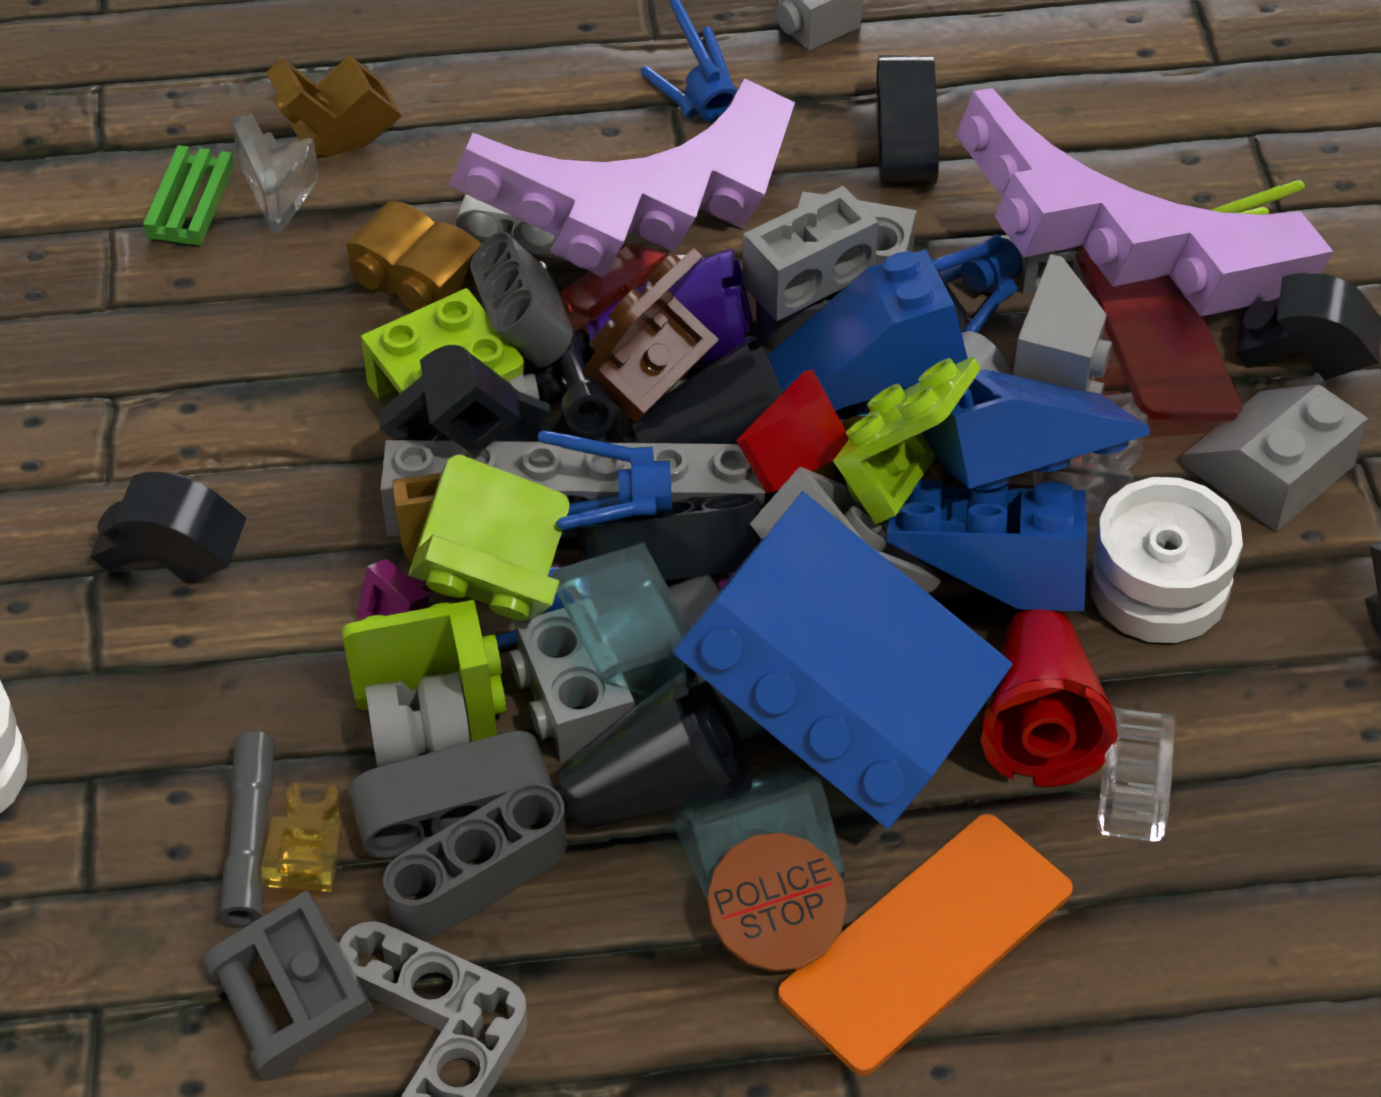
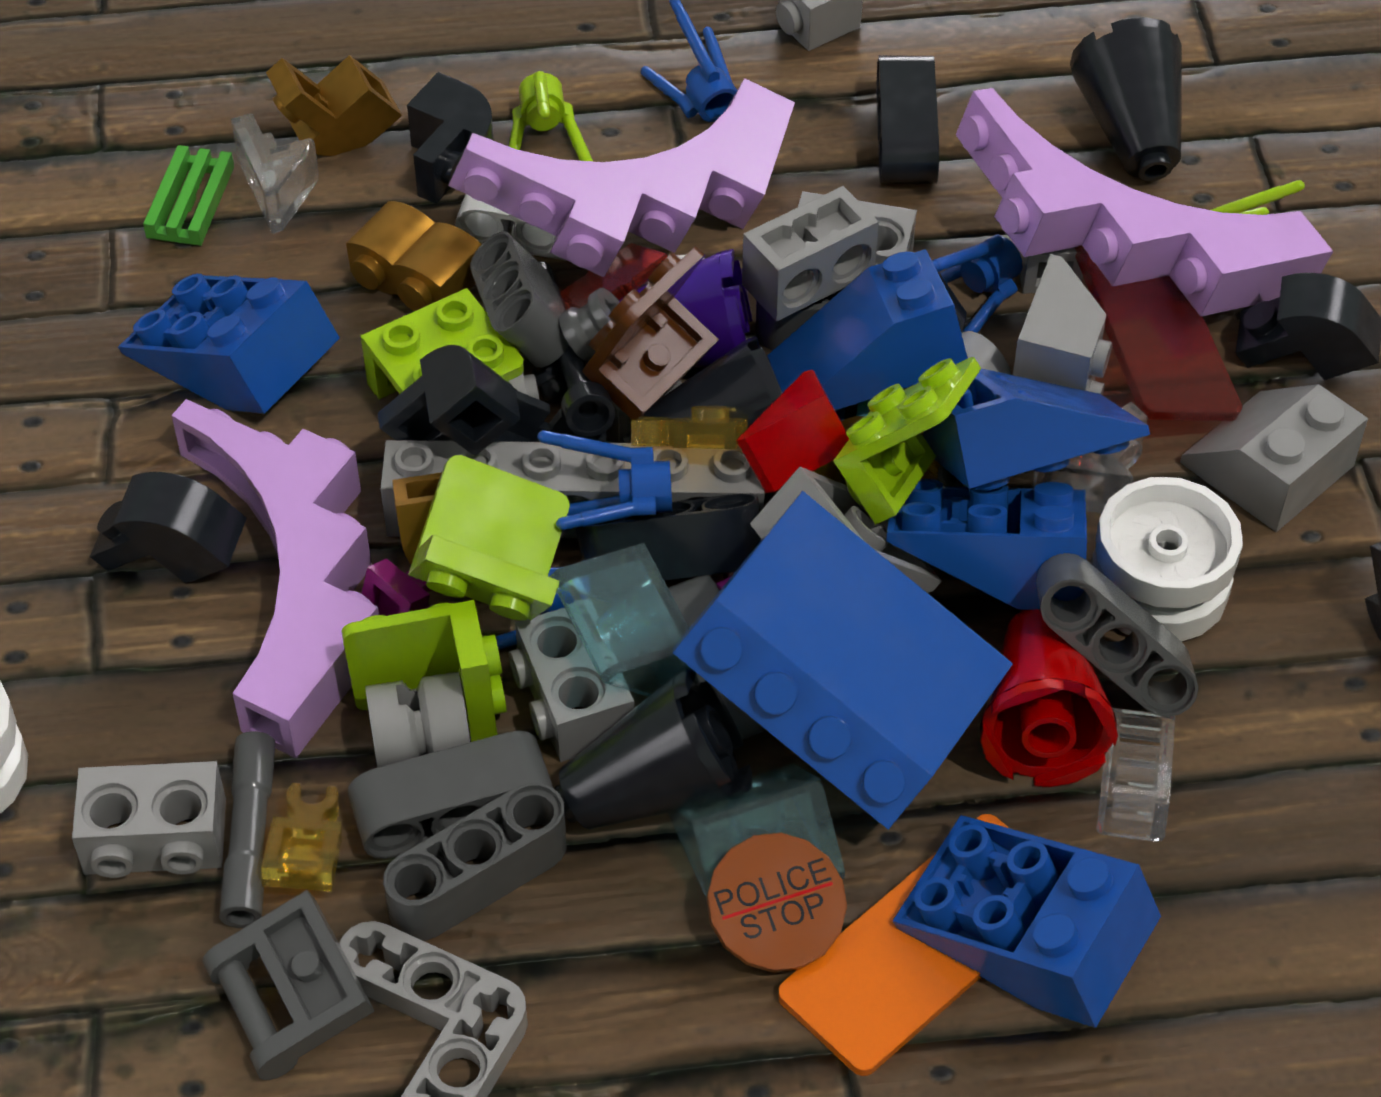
none -> light grey brick [72,761,226,878]
none -> blue slope [118,274,340,414]
none -> lavender arch [171,399,379,758]
none -> black brick [407,72,494,204]
none -> lime plant [508,71,594,162]
none -> dark grey wheel [559,288,619,363]
none -> clear yellow plate [631,406,748,449]
none -> blue slope [893,815,1161,1028]
none -> dark grey beam [1036,553,1199,717]
none -> black cone [1070,17,1182,181]

